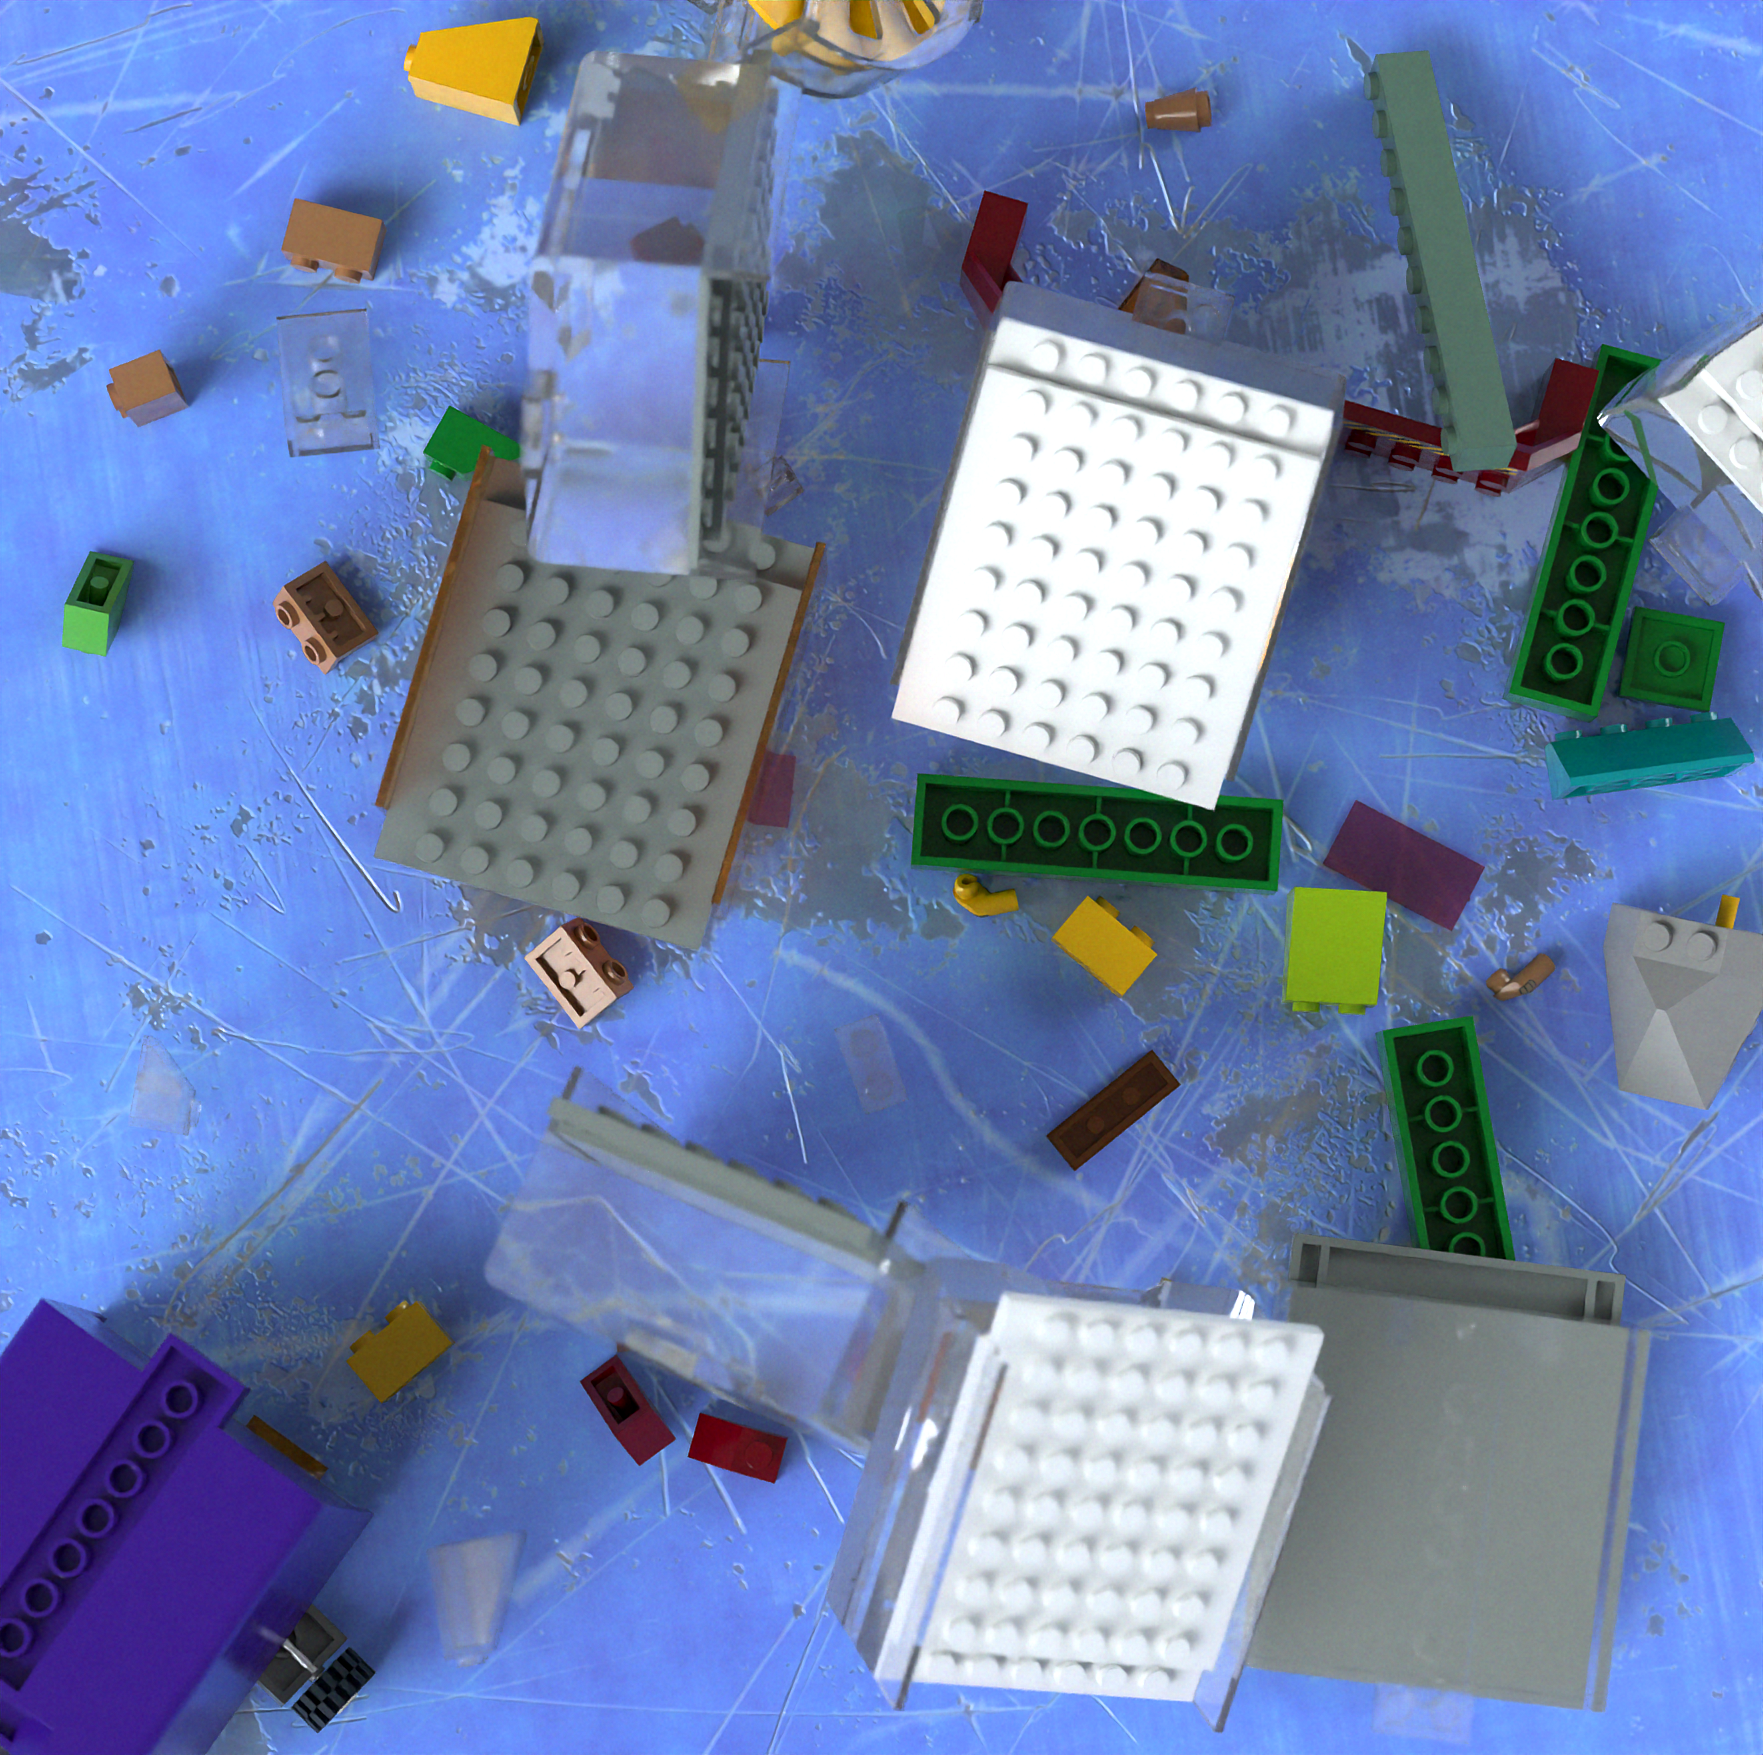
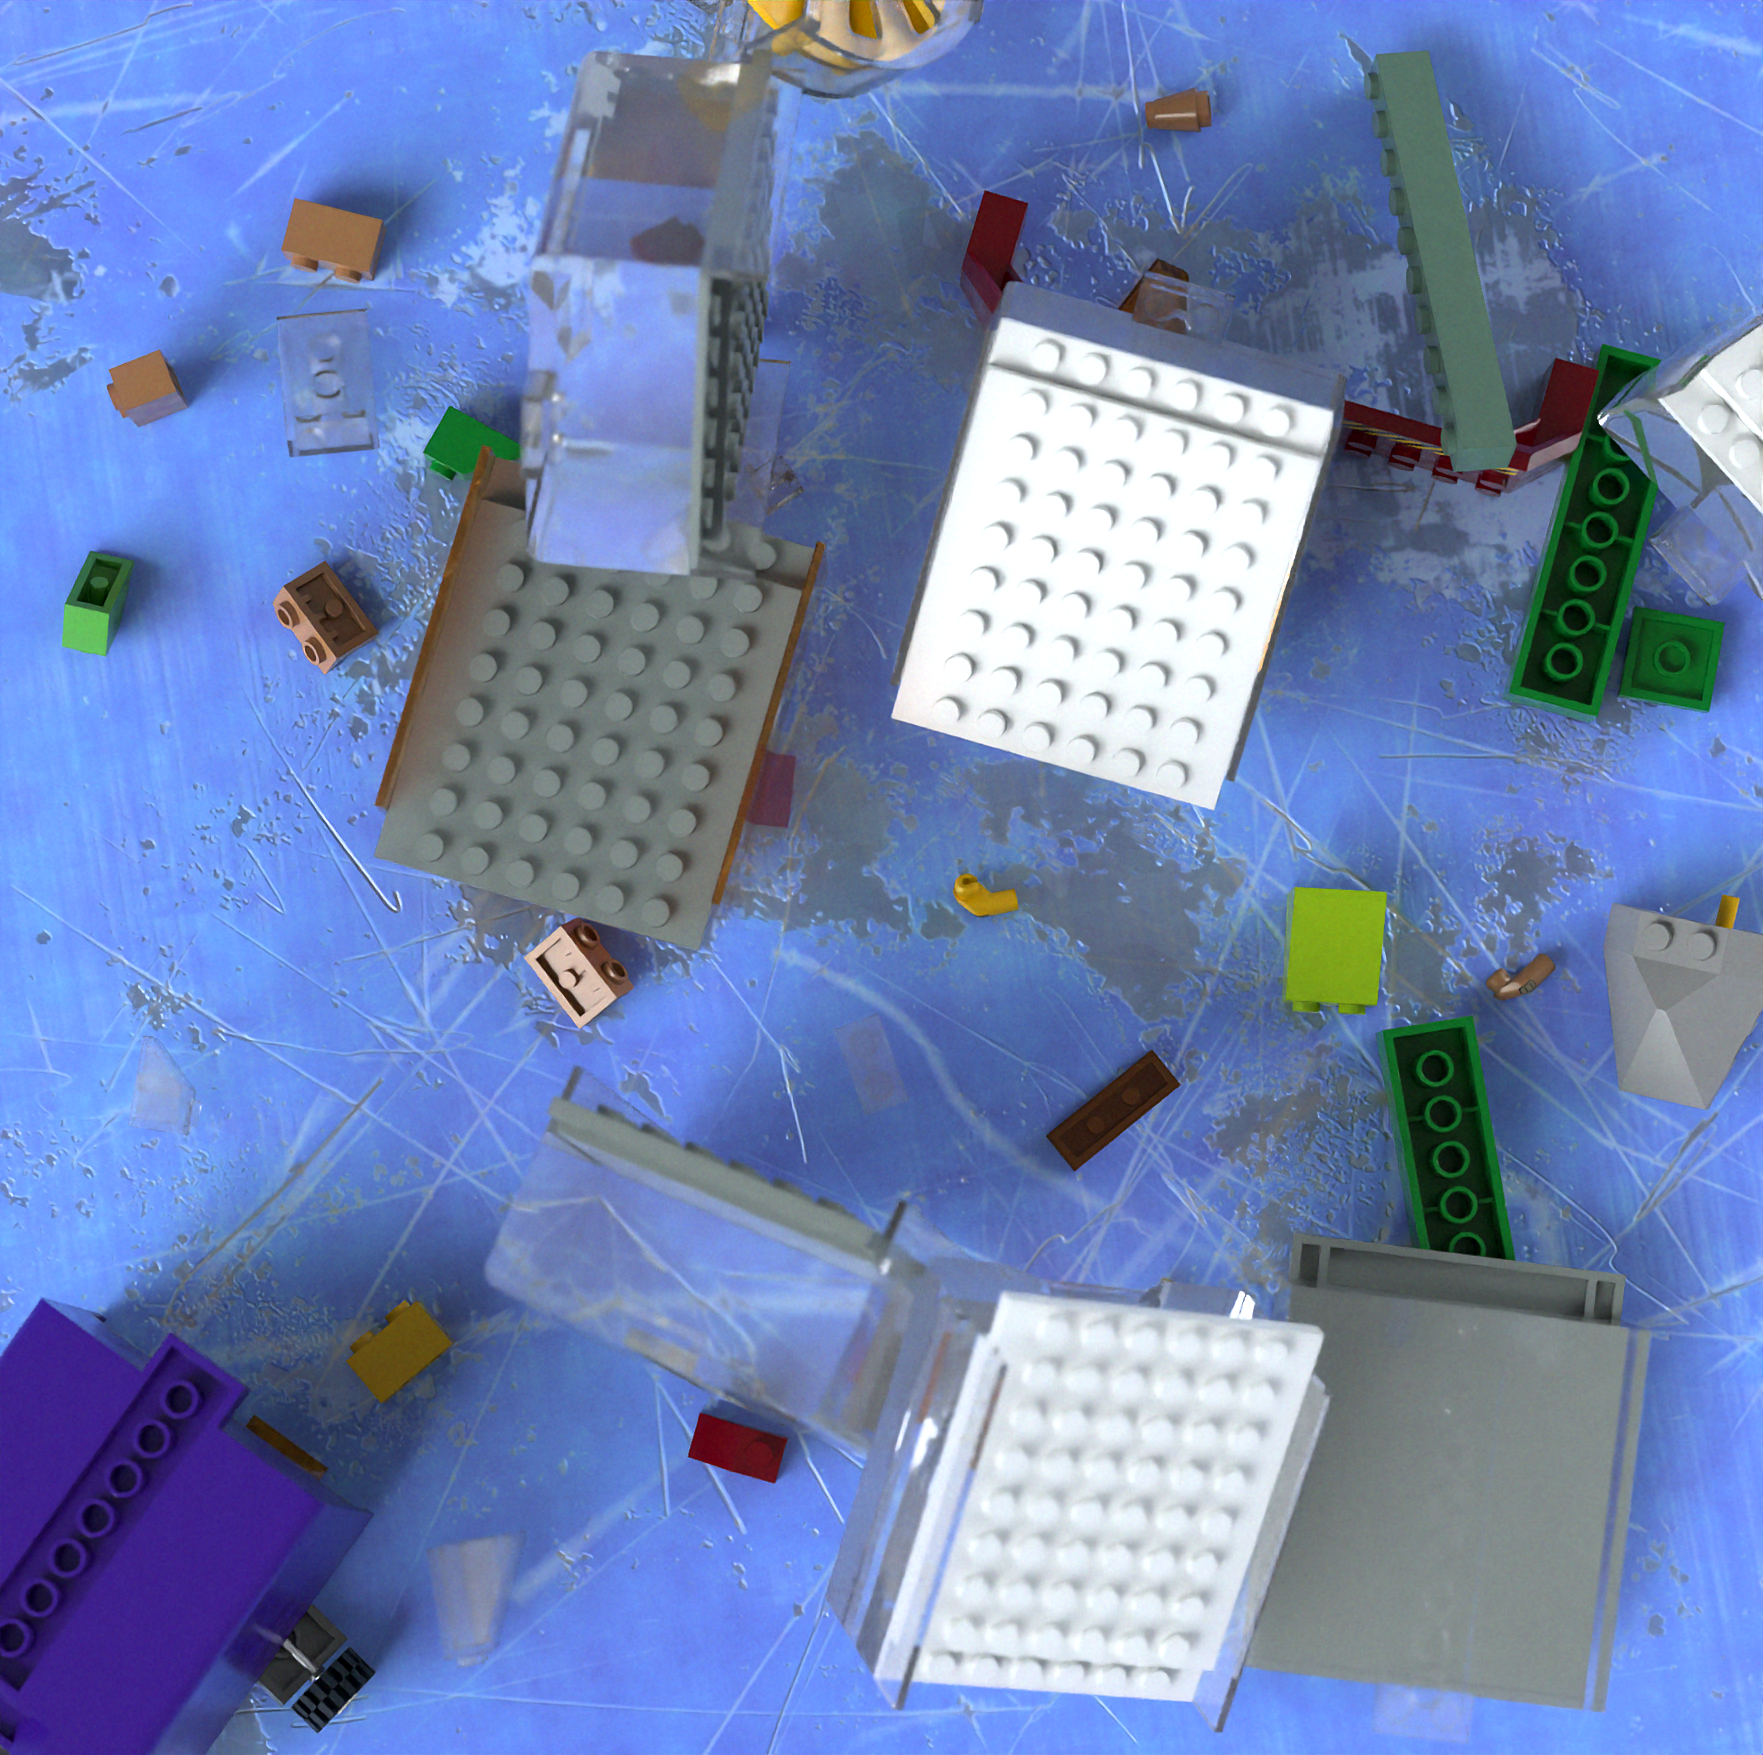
yellow slope [404,17,545,126] -> none
dark red slope [580,1354,676,1466] -> none
green brick [911,773,1284,895] -> none
yellow brick [1051,895,1158,998] -> none
clear pink piece [1323,800,1485,931] -> none
teal slope [1544,712,1755,800] -> none

